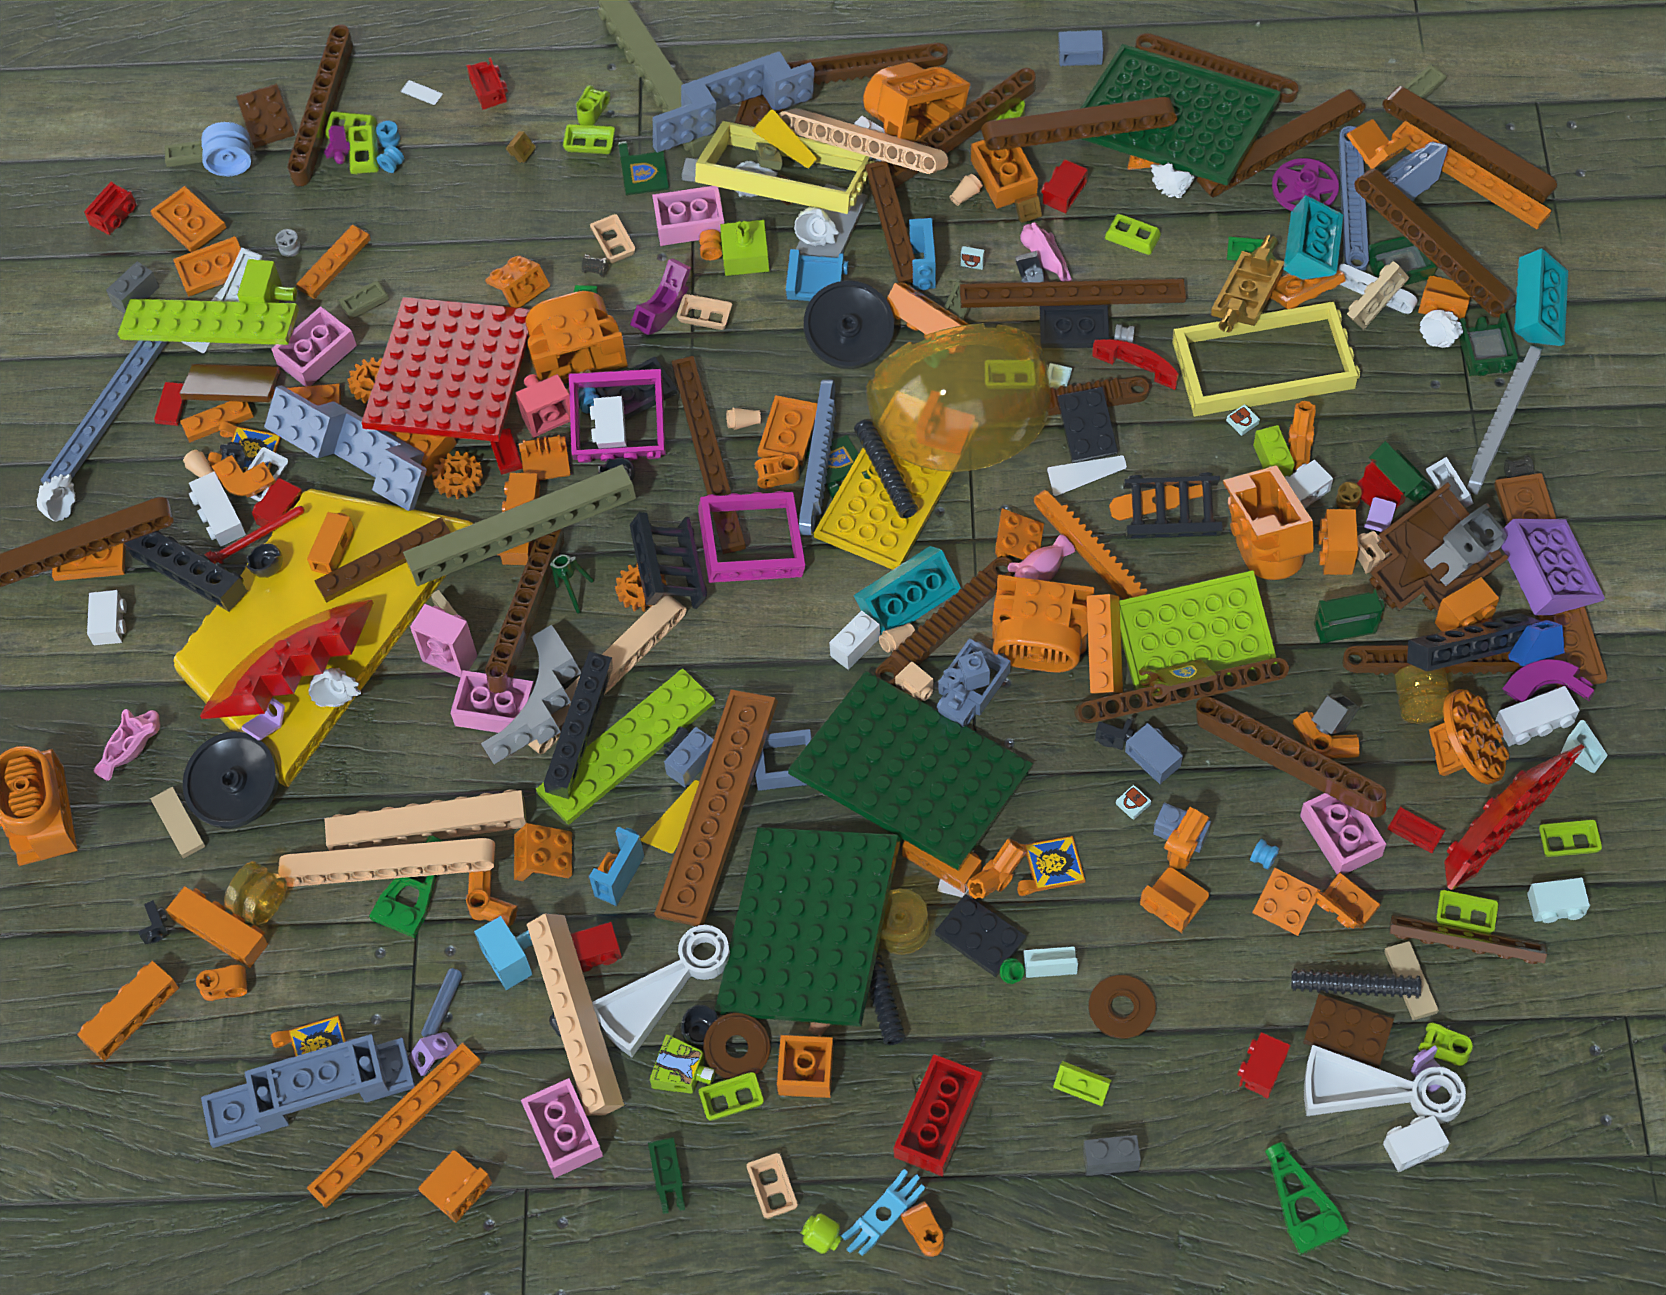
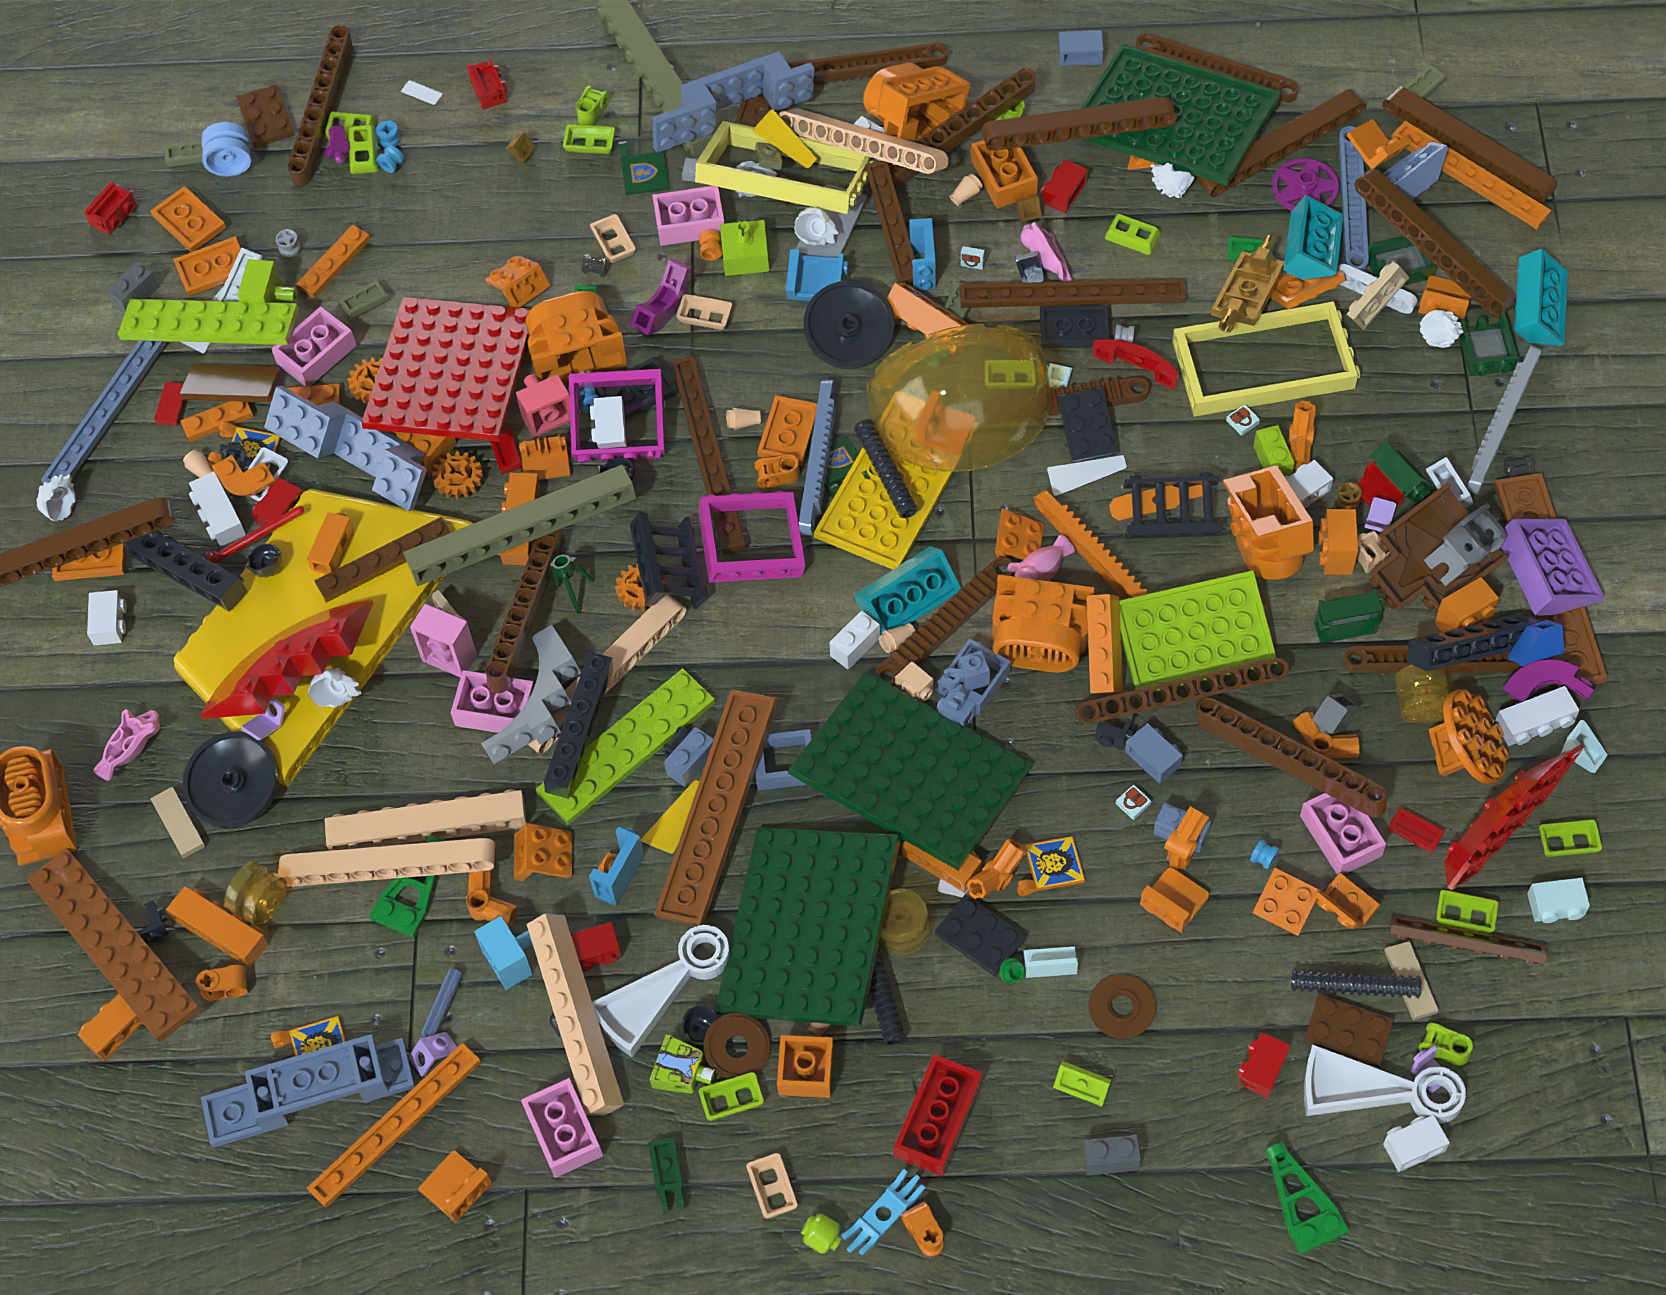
flag [1139,659,1217,699] -> none
none -> dark orange plate [26,848,201,1043]

